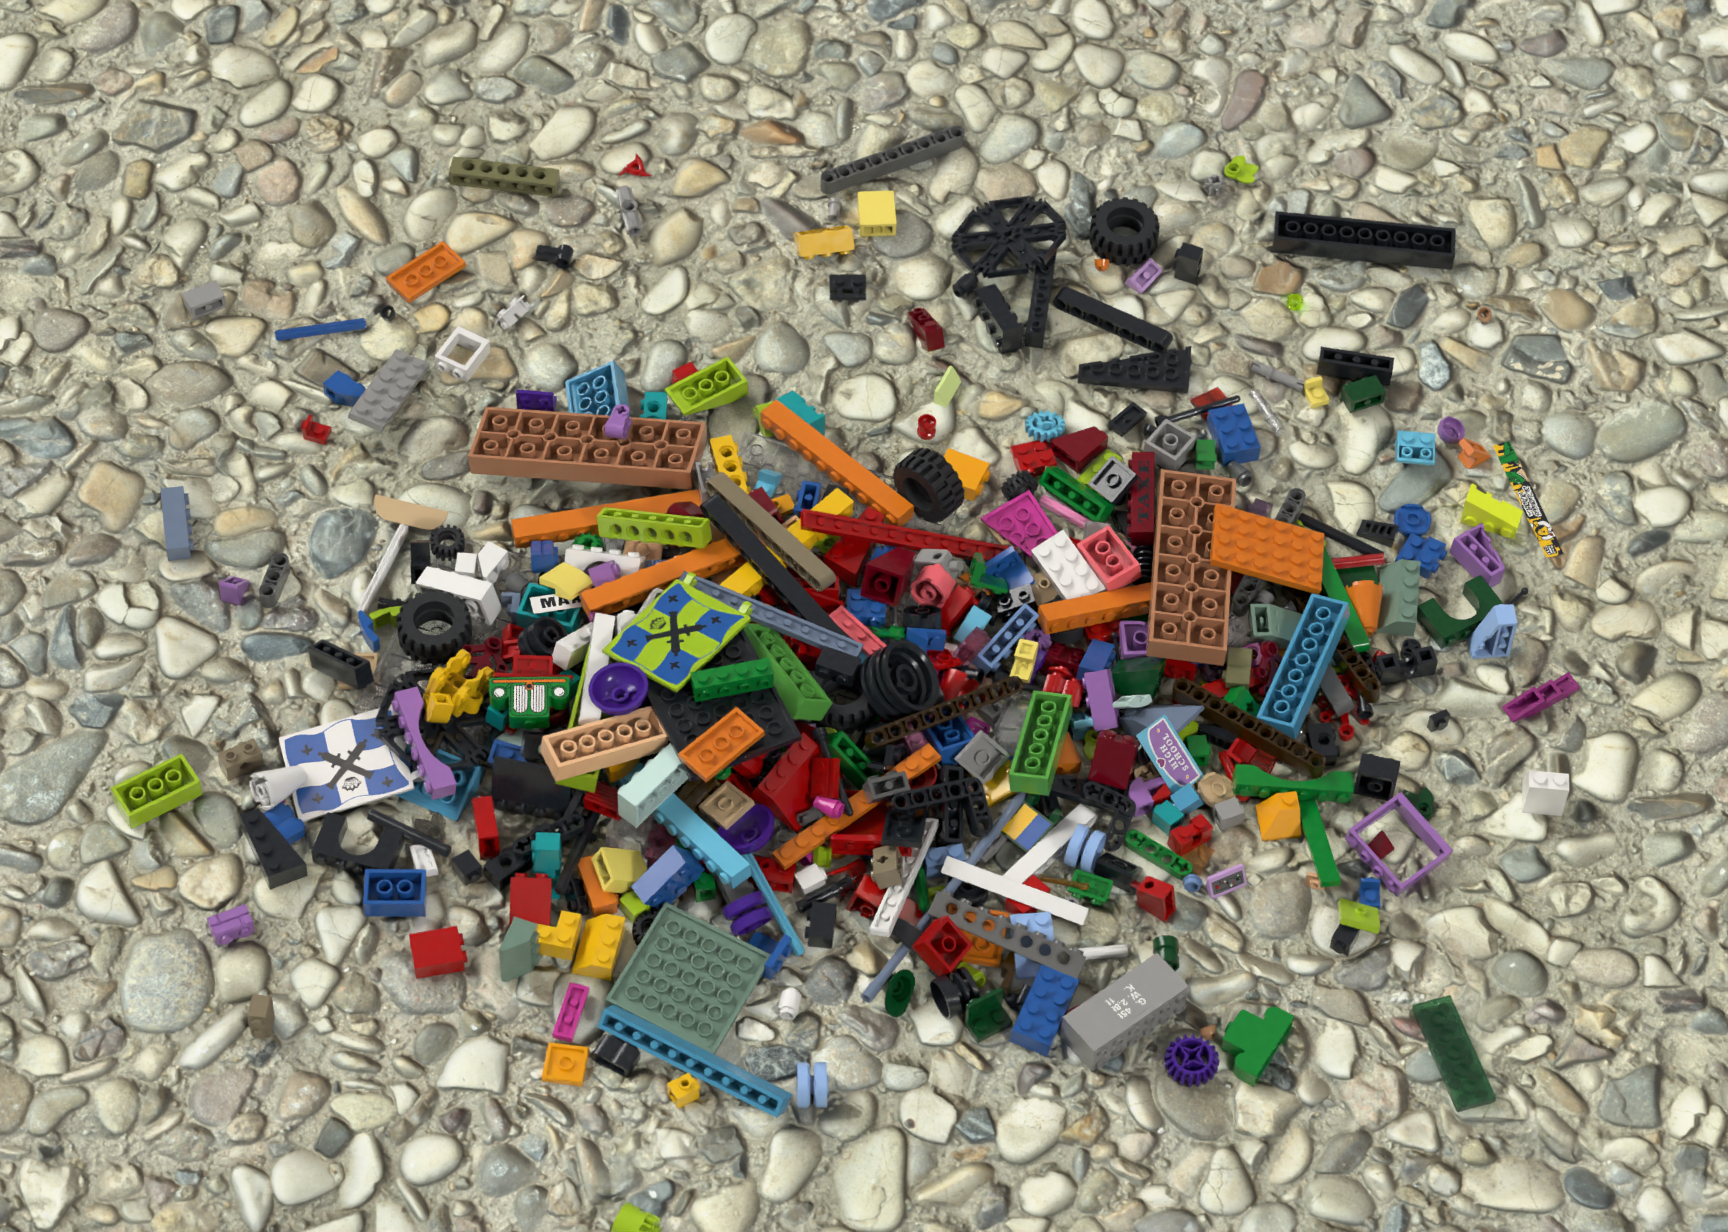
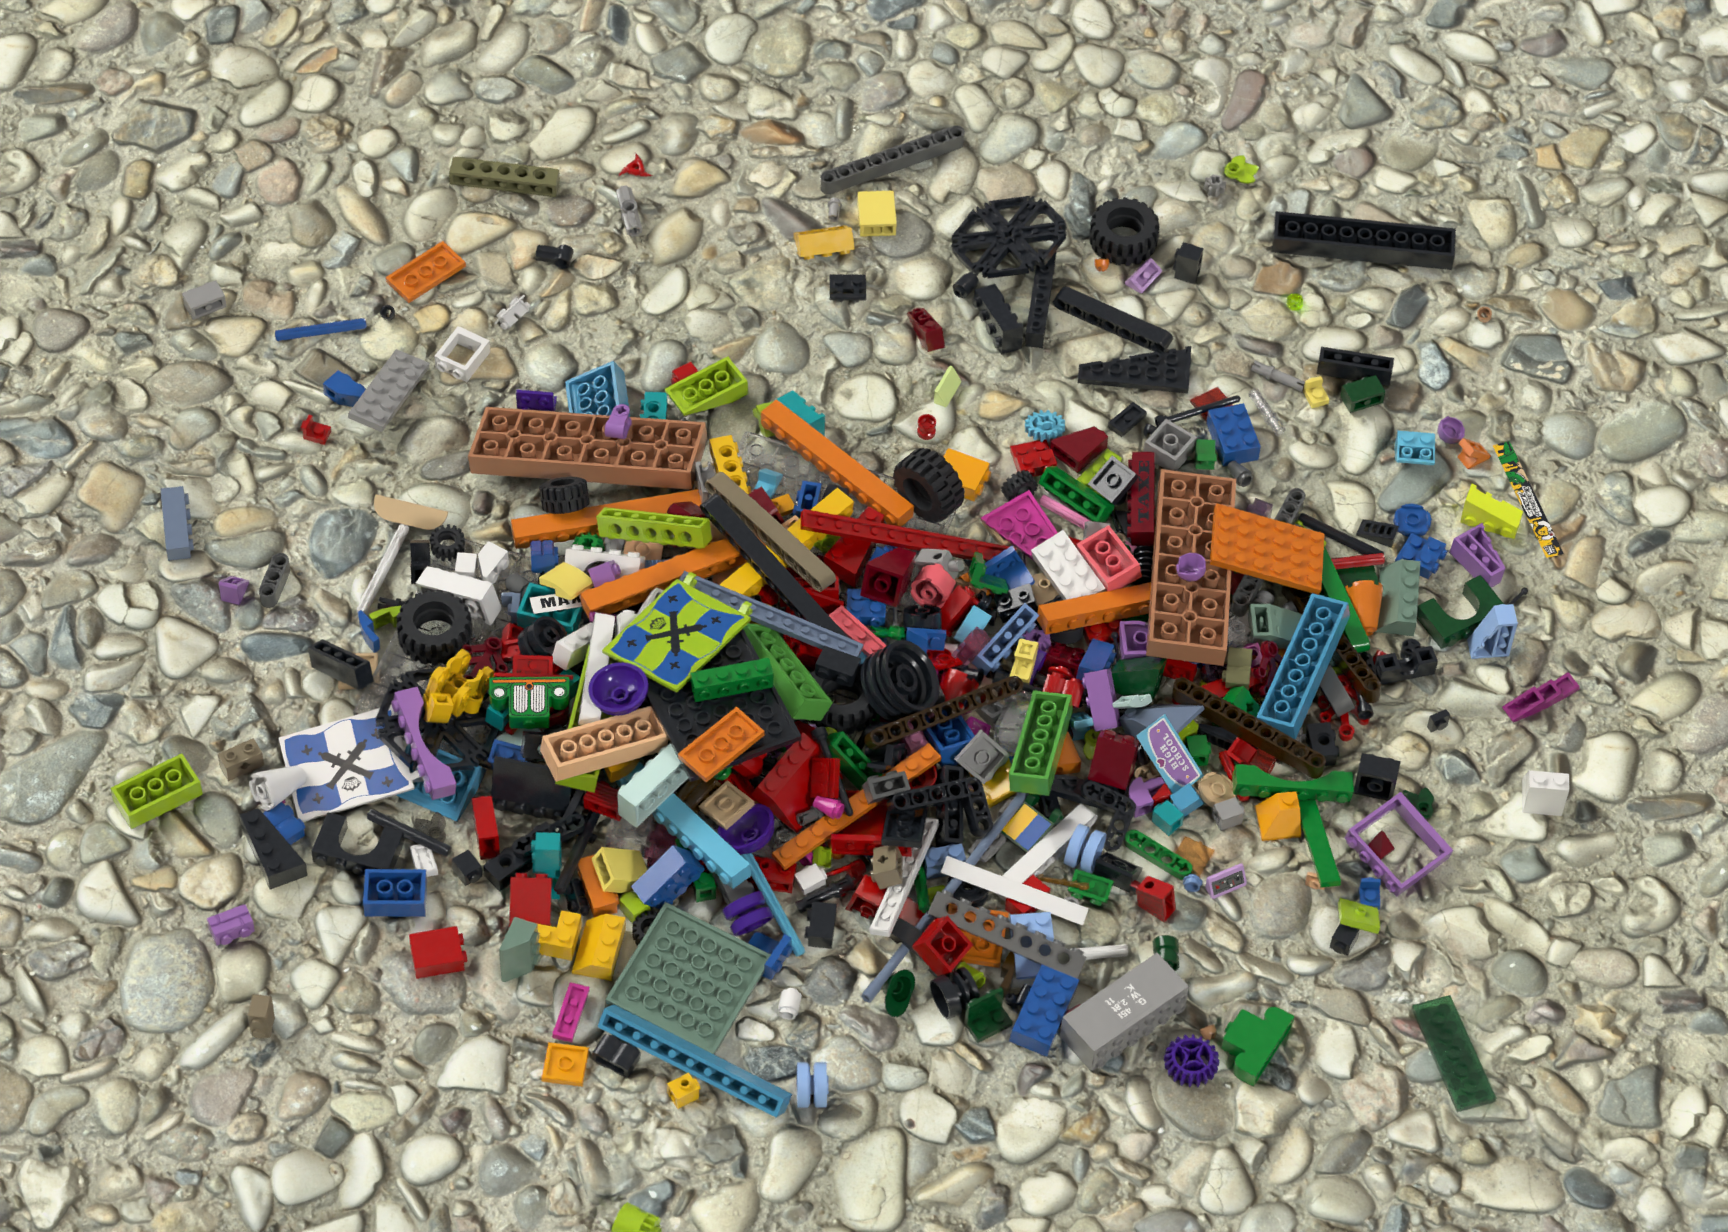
red brick [1167,813,1213,857] -> none
none -> black tyre [539,477,590,514]
none -> medium lavender hair [1176,553,1206,582]

